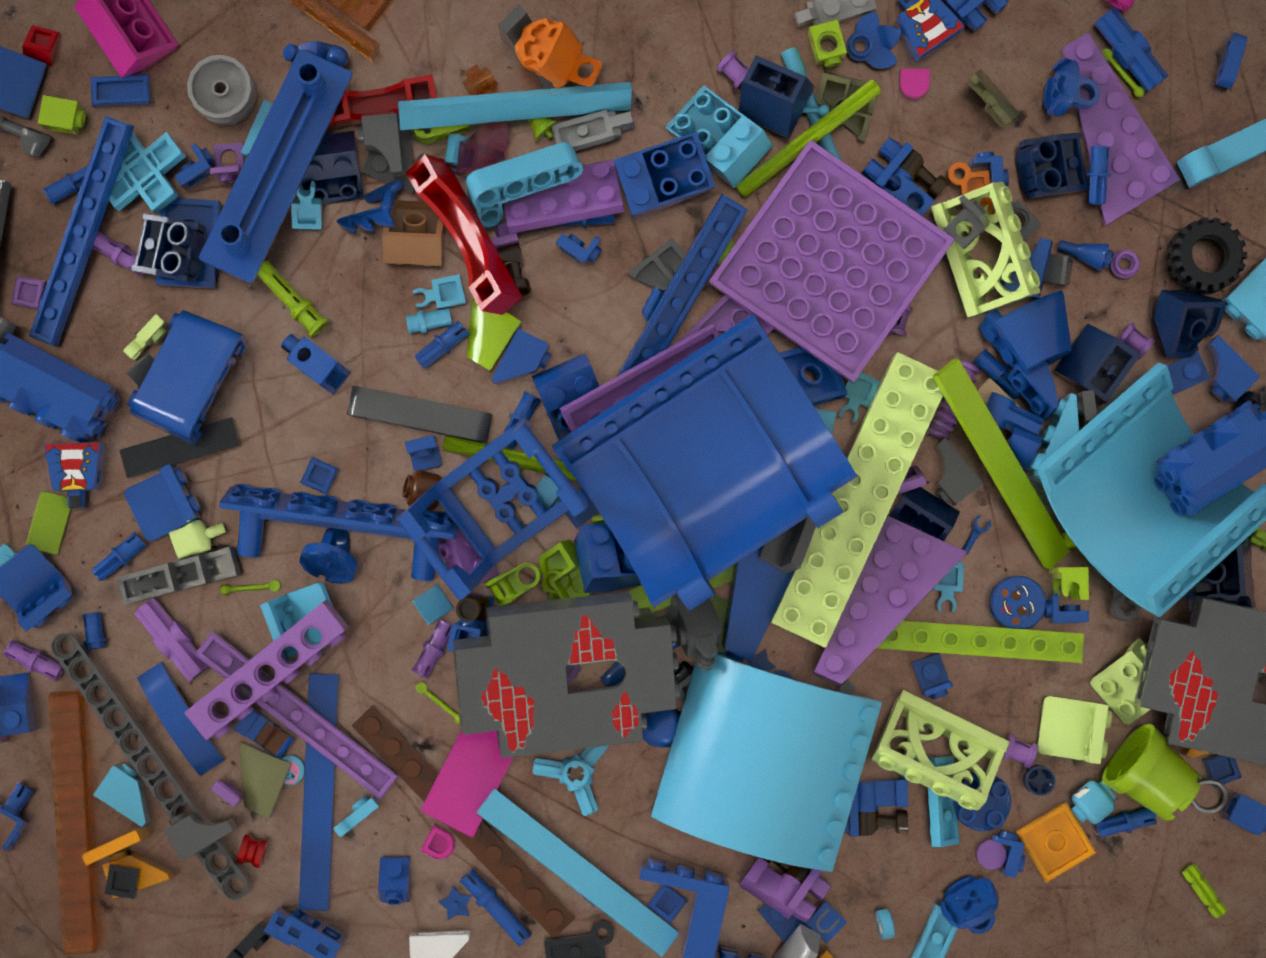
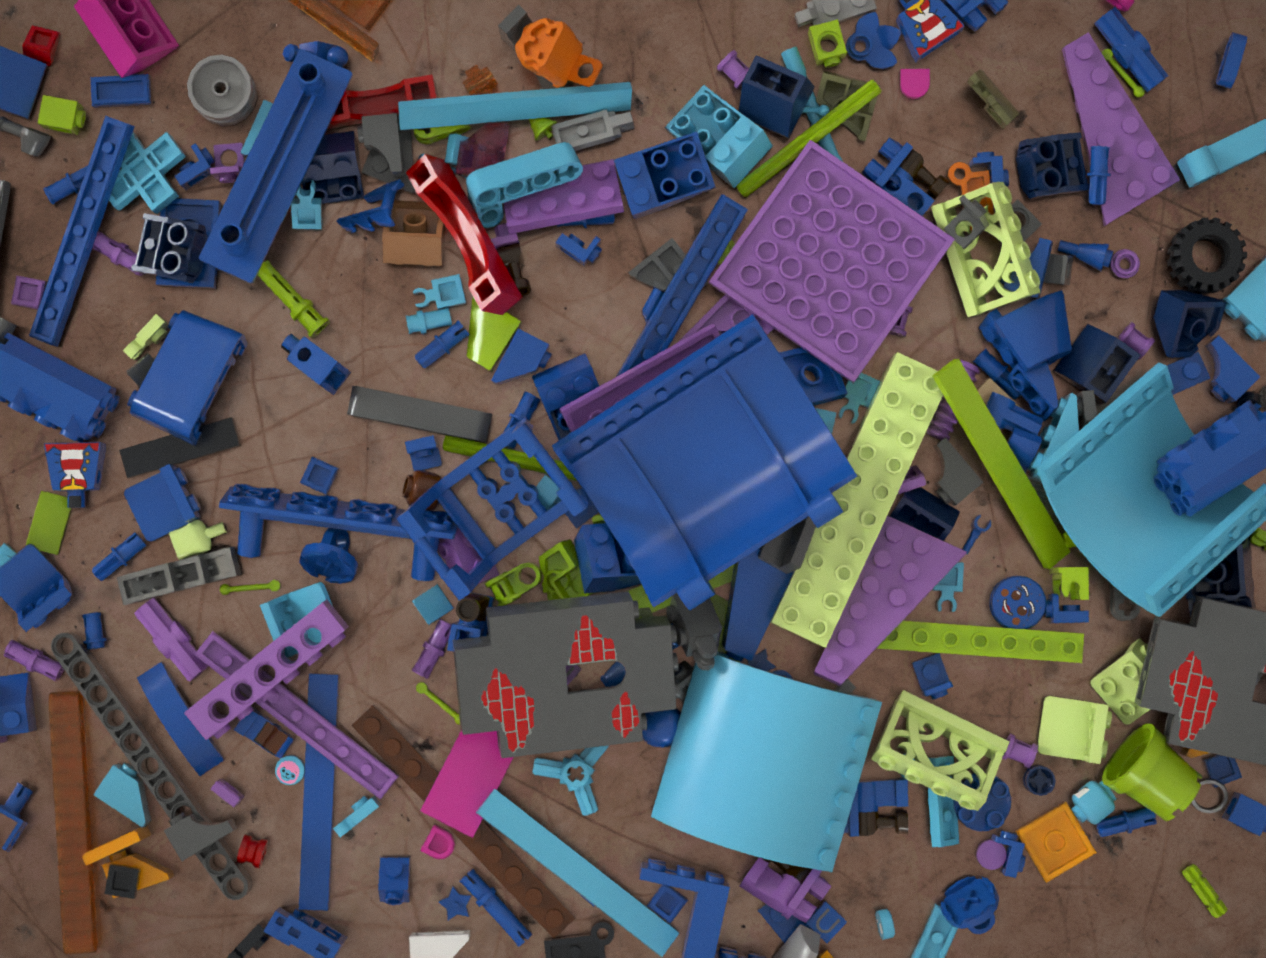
olive slope [239,742,292,819] -> none
blue tile [1043,57,1100,117] -> none

